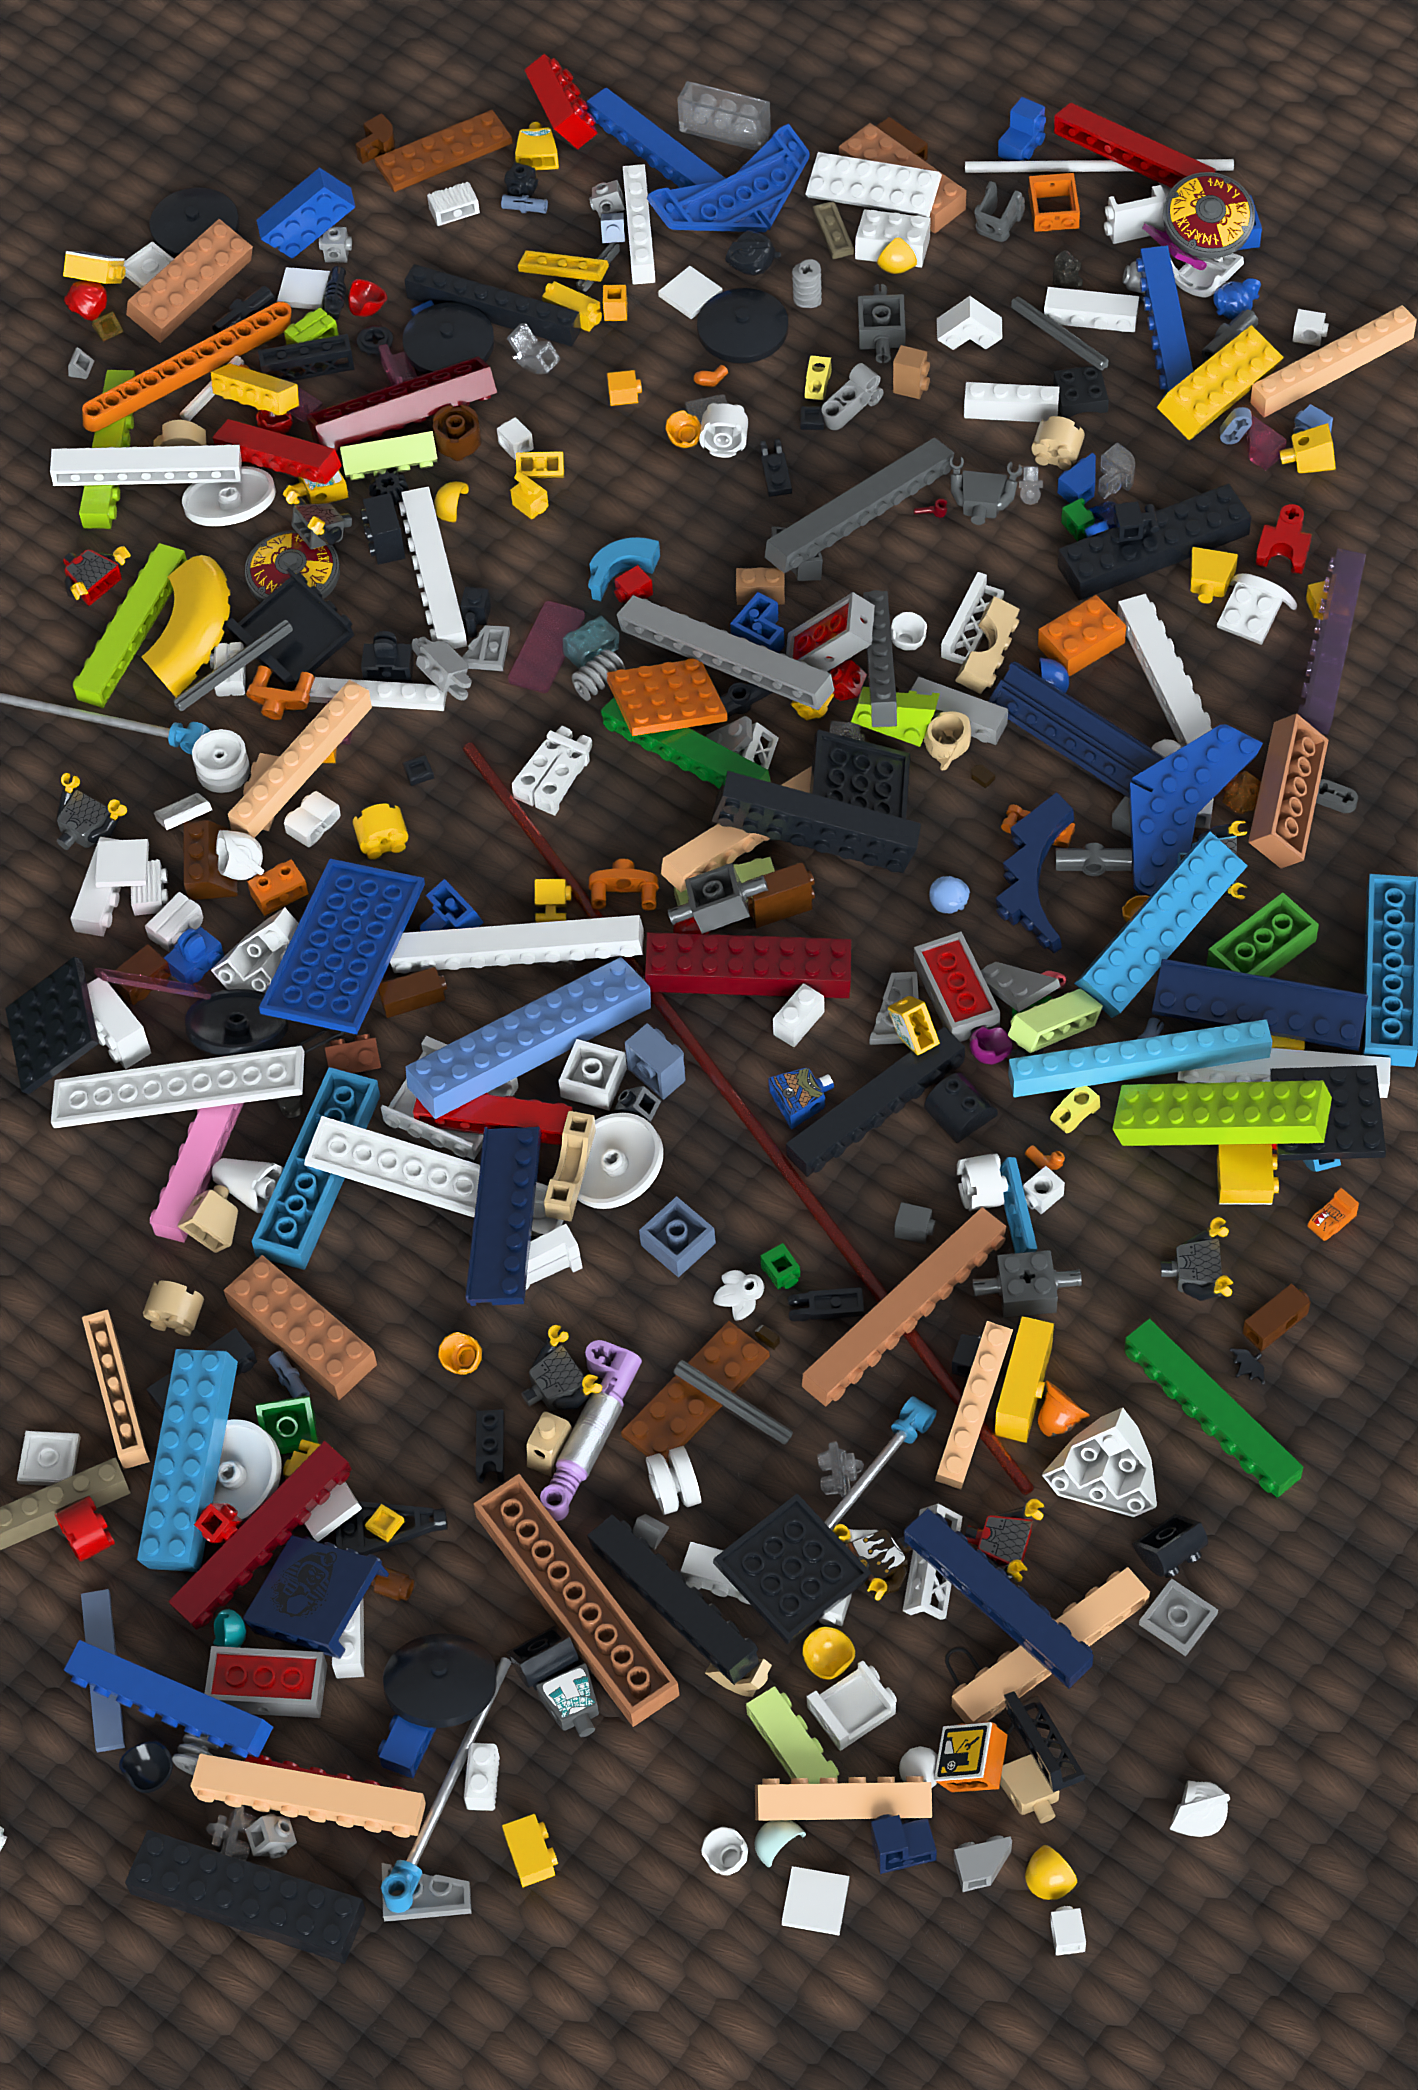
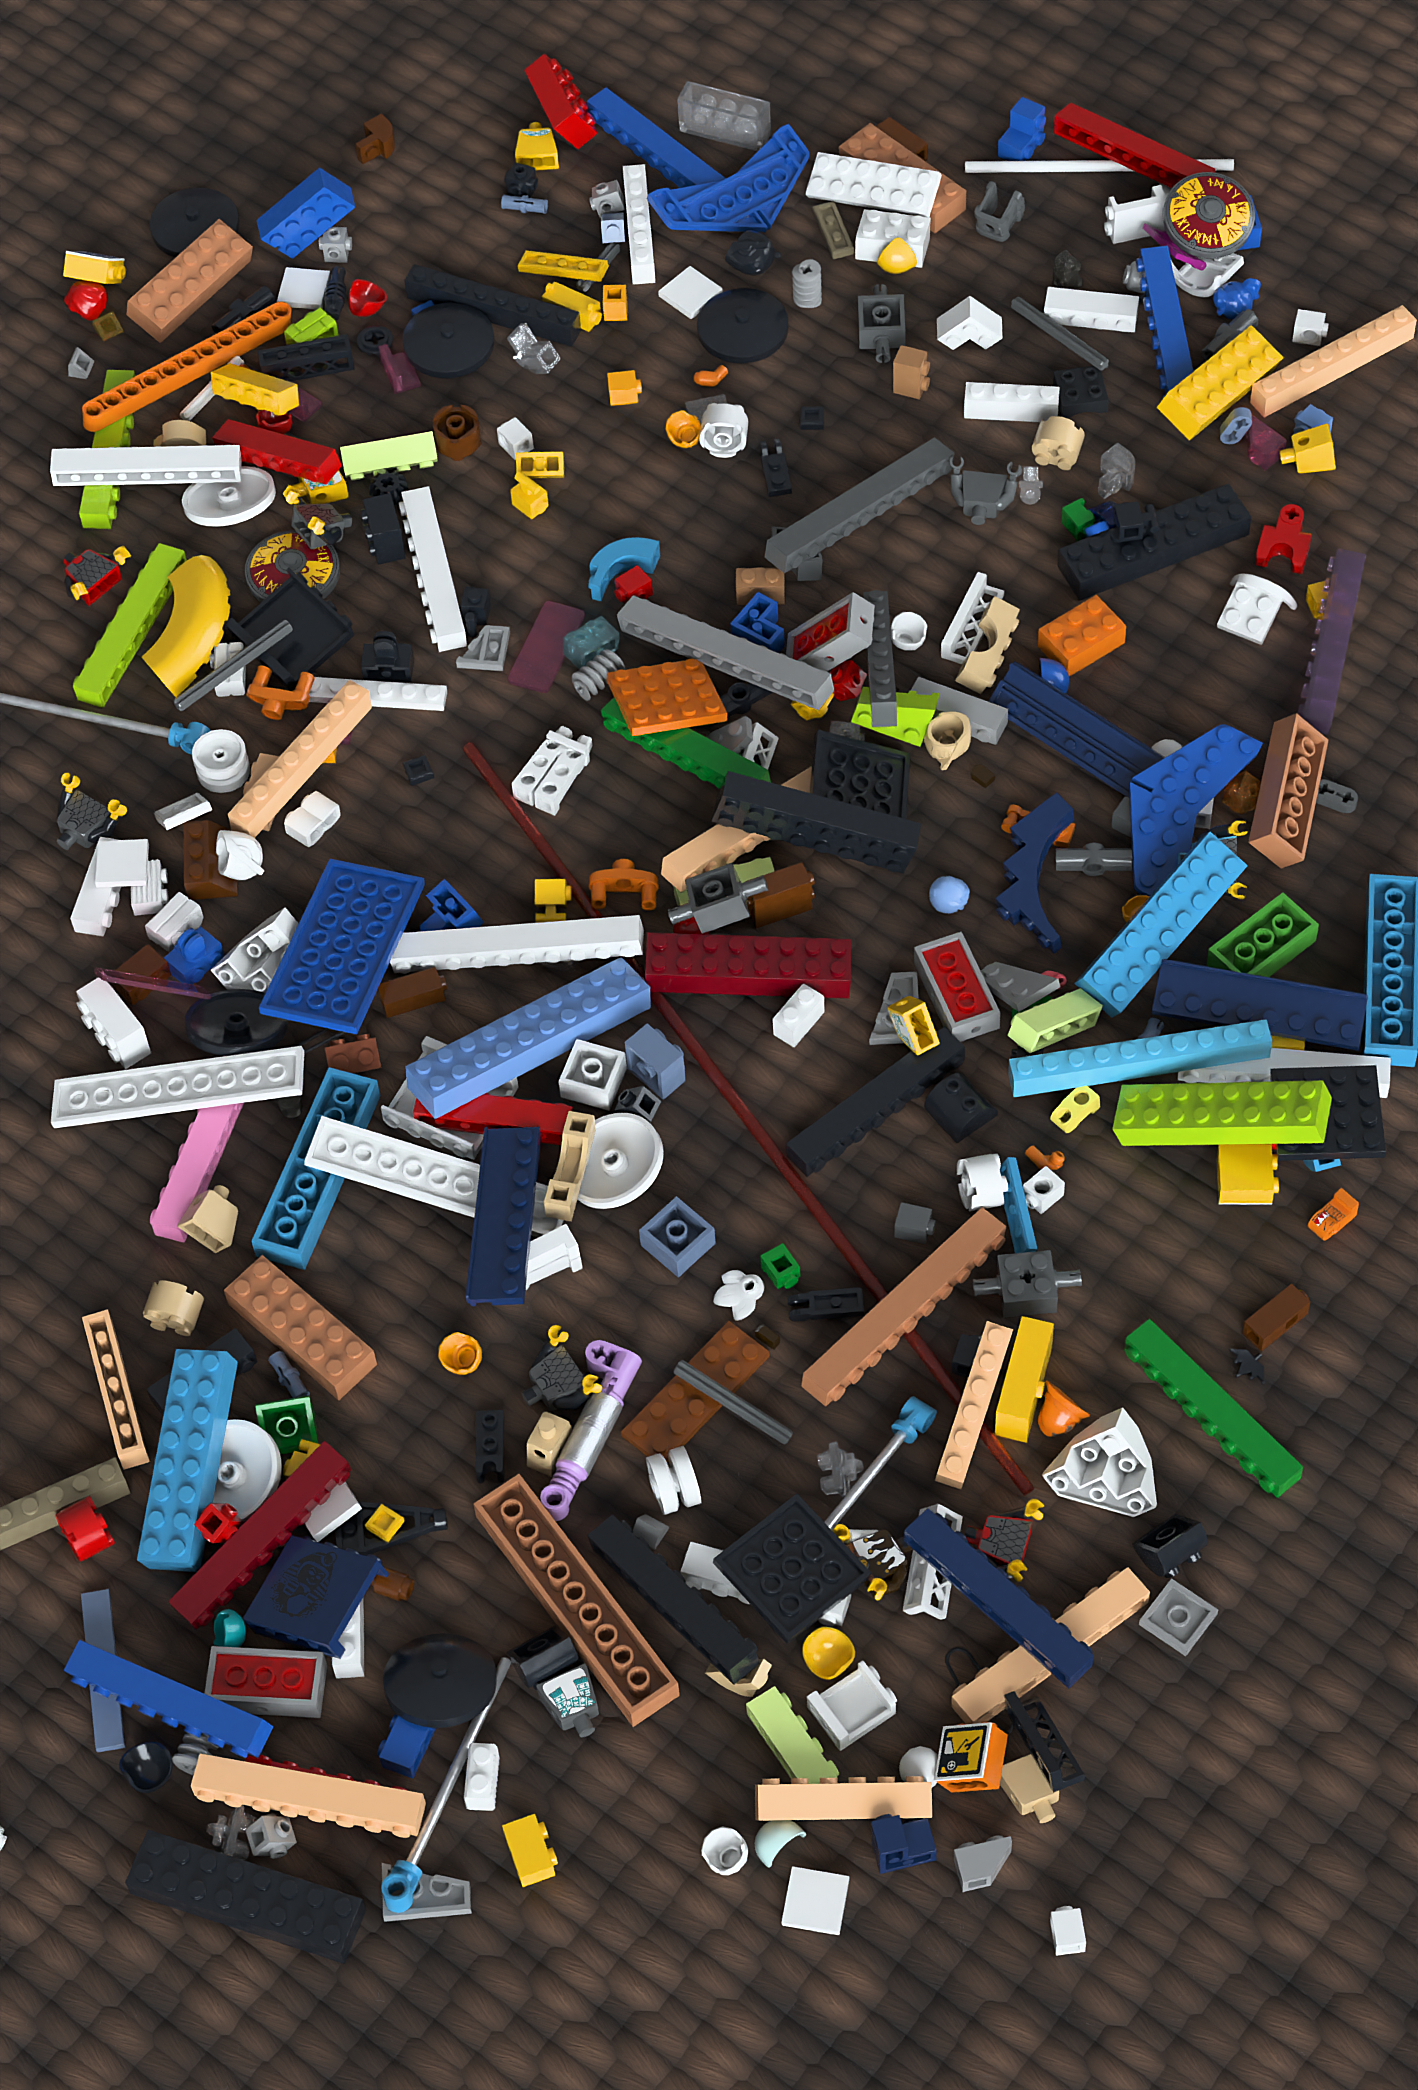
black plate [5,956,99,1094] -> none
white tile [17,1431,81,1486] -> none
white tile [124,242,174,288] -> none
white cone [212,1158,284,1214] -> none
orange brick [247,859,308,916] -> none
brick [306,356,497,451] -> none
yellow brick [353,804,408,859] -> none
dark orange plate [374,109,513,192] -> none
light grey hinge [412,637,472,701] -> none
white brick [427,182,480,226] -> none
yellow helmet [434,481,469,522] -> none
torso [768,1068,834,1129] -> none
light yellow leg [805,356,832,400] -> none
light grey piece [822,363,883,430] -> none
dark red hand [914,499,947,518] -> none
magenta hair [969,1026,1014,1065] -> none
yellow helmet [1025,1845,1077,1900] -> none
orange window [1028,173,1080,232] -> none
blue slope [1058,453,1096,504] -> none
white brick [1117,594,1212,747] -> none
torso [1160,1217,1233,1301] -> none
white helmet [1169,1780,1230,1837] -> none
yellow torso [1190,547,1238,604] -> none

